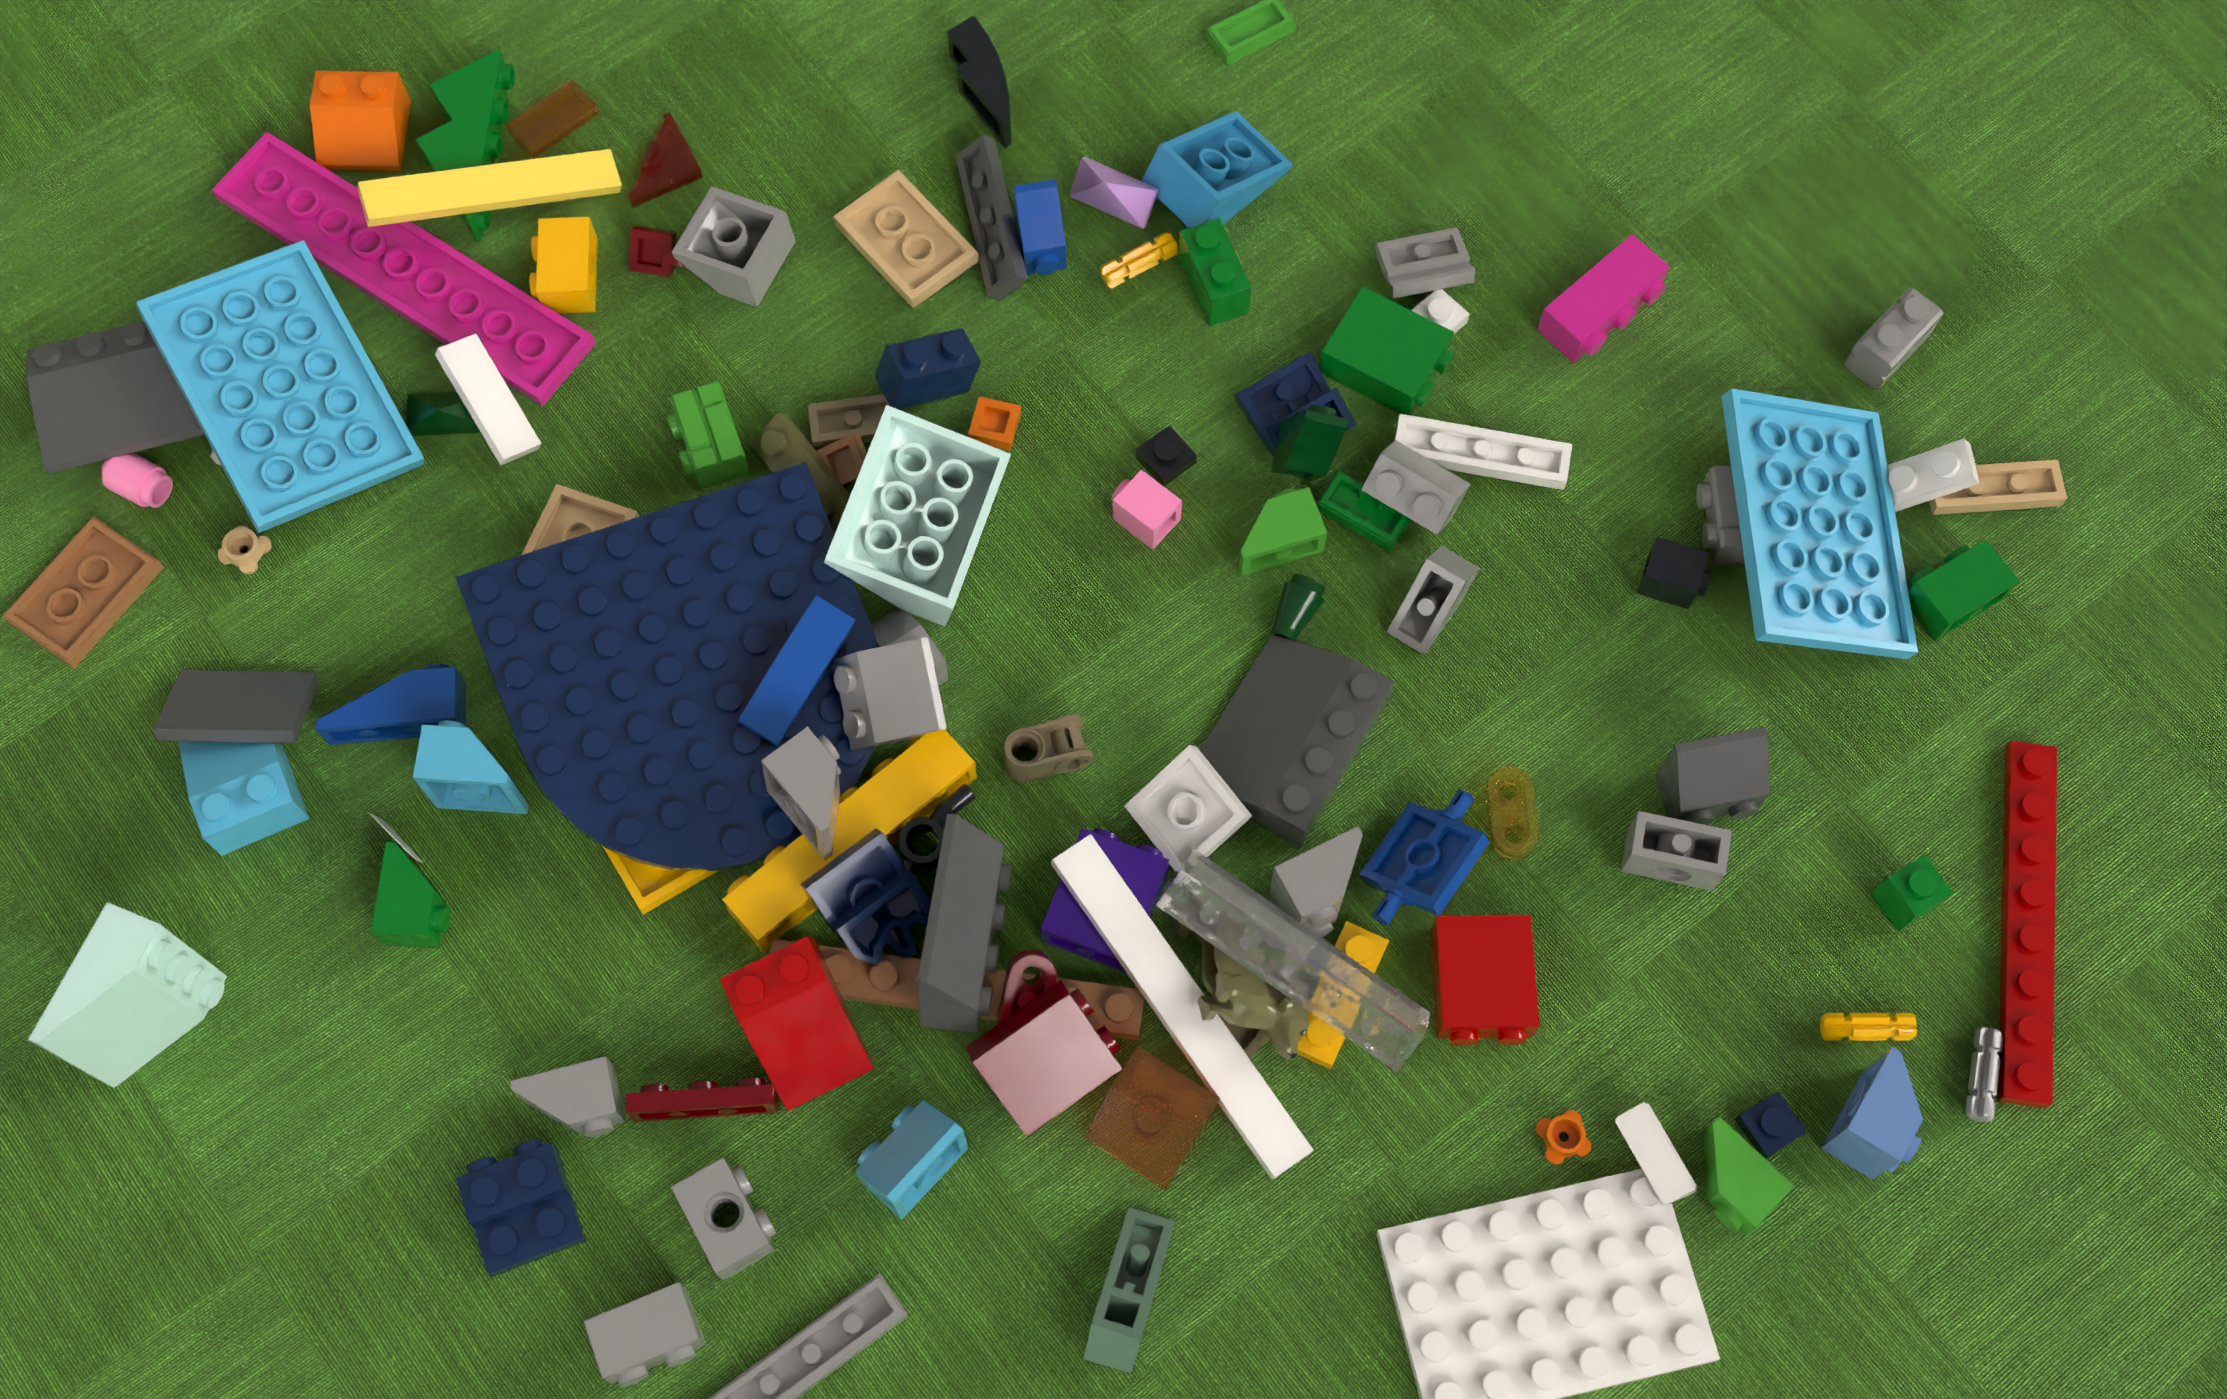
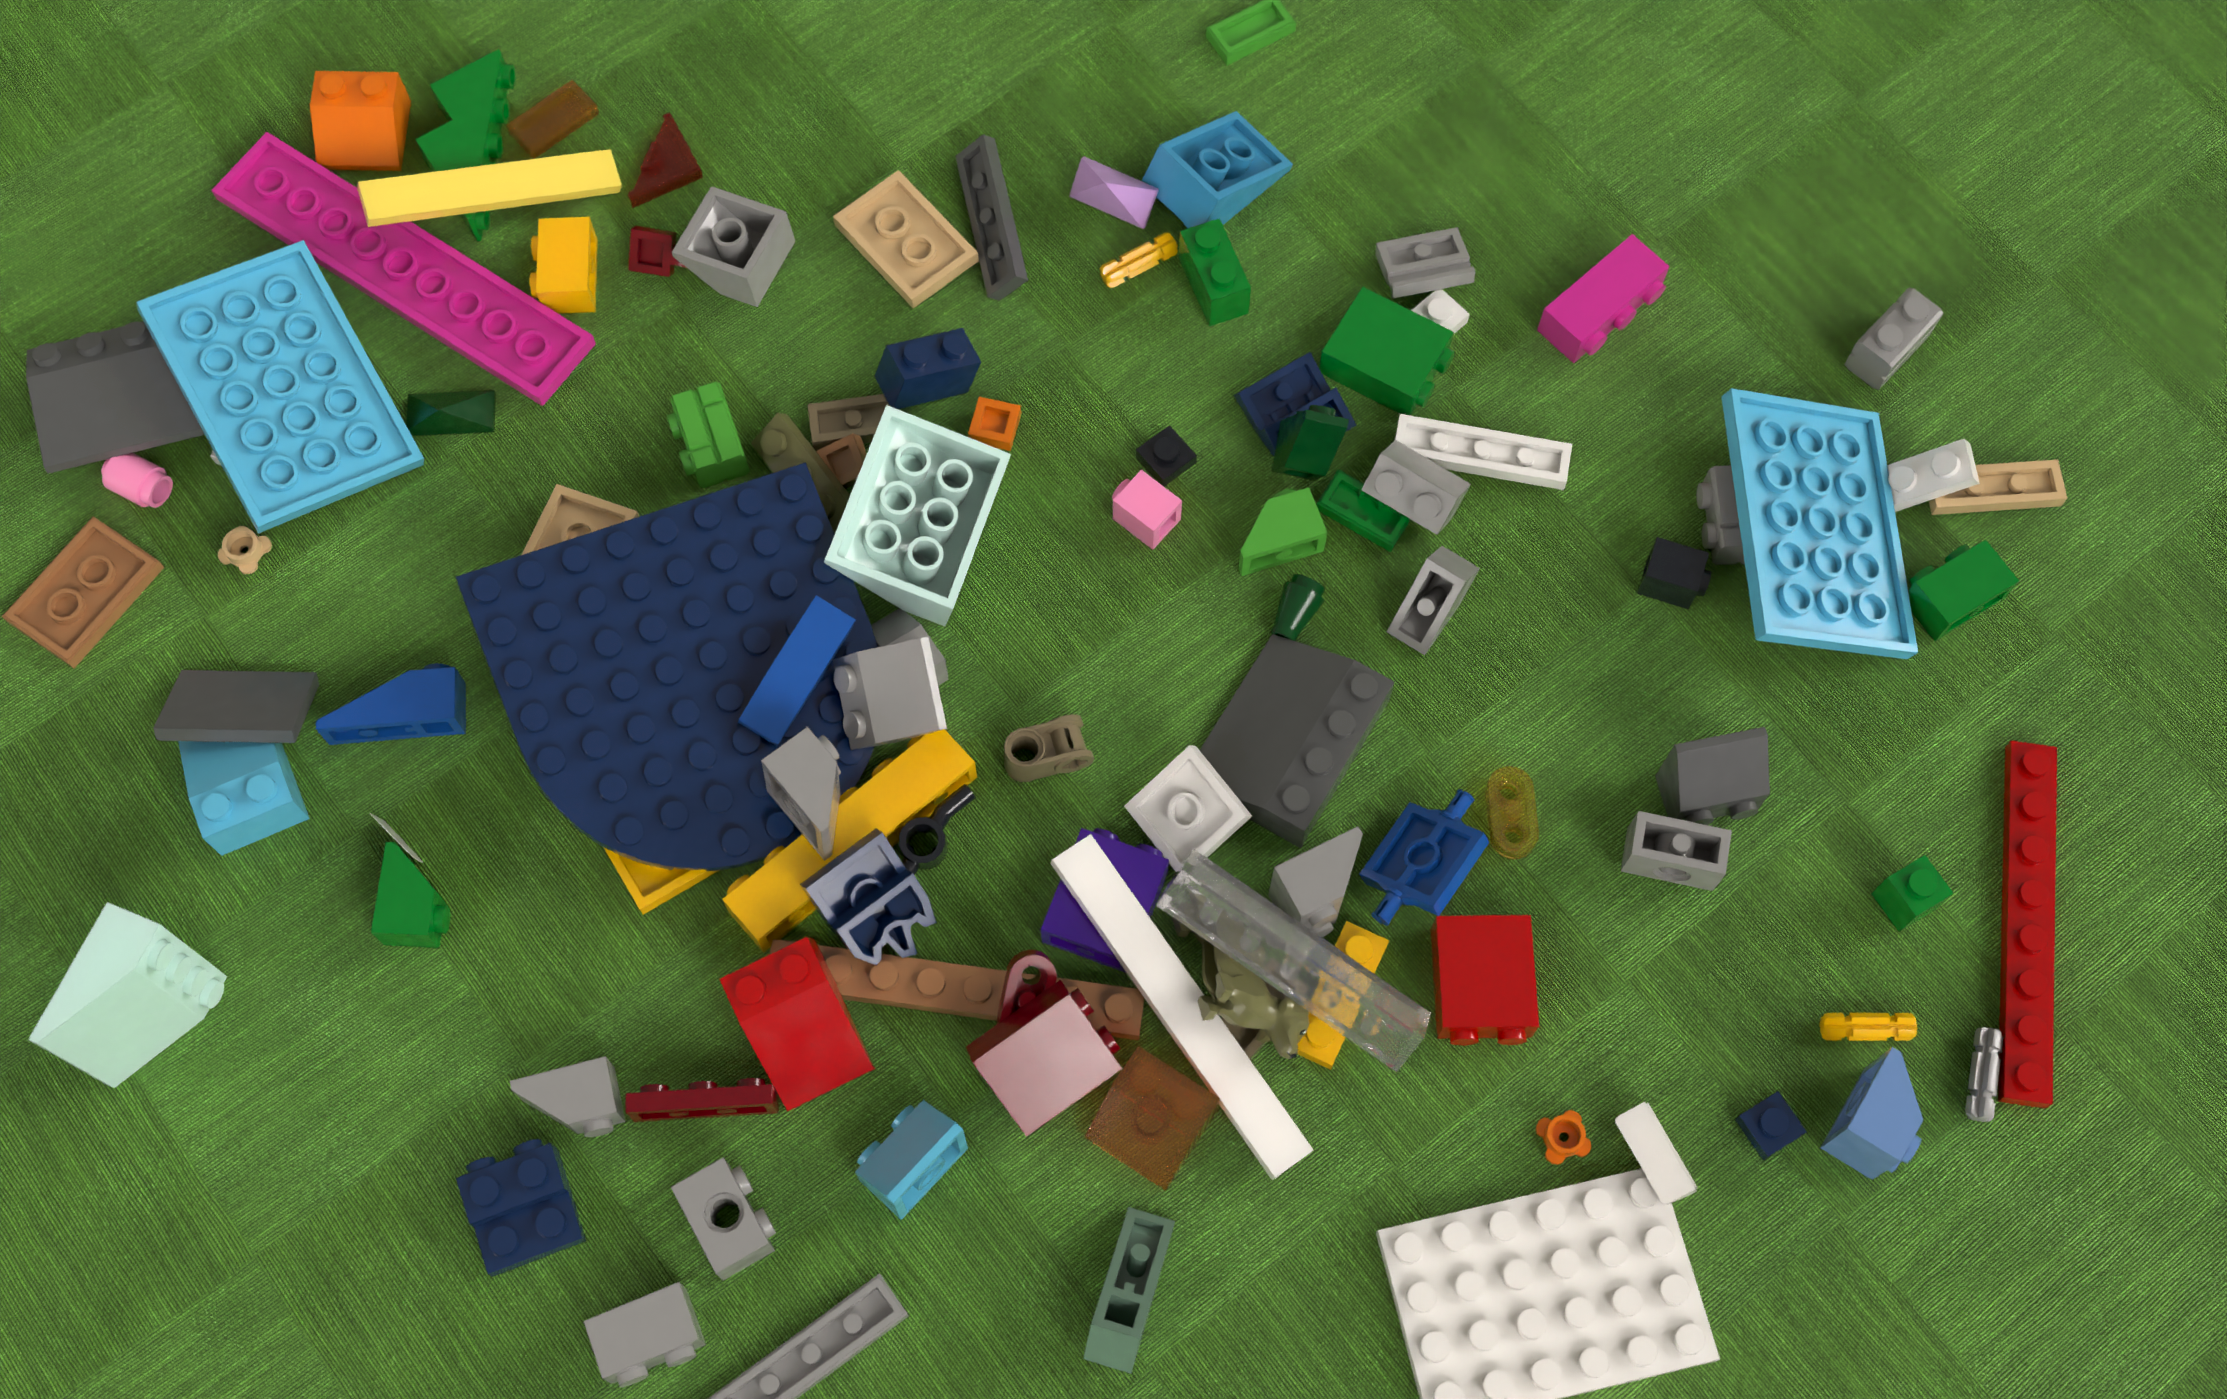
medium azure slope [413,721,529,814] -> none
white tile [435,334,542,465] -> none
dark grey slope [917,814,1012,1033] -> none
black slope [947,16,1012,148] -> none
blue slope [1014,179,1067,275] -> none
bright green slope [1702,1116,1794,1236] -> none

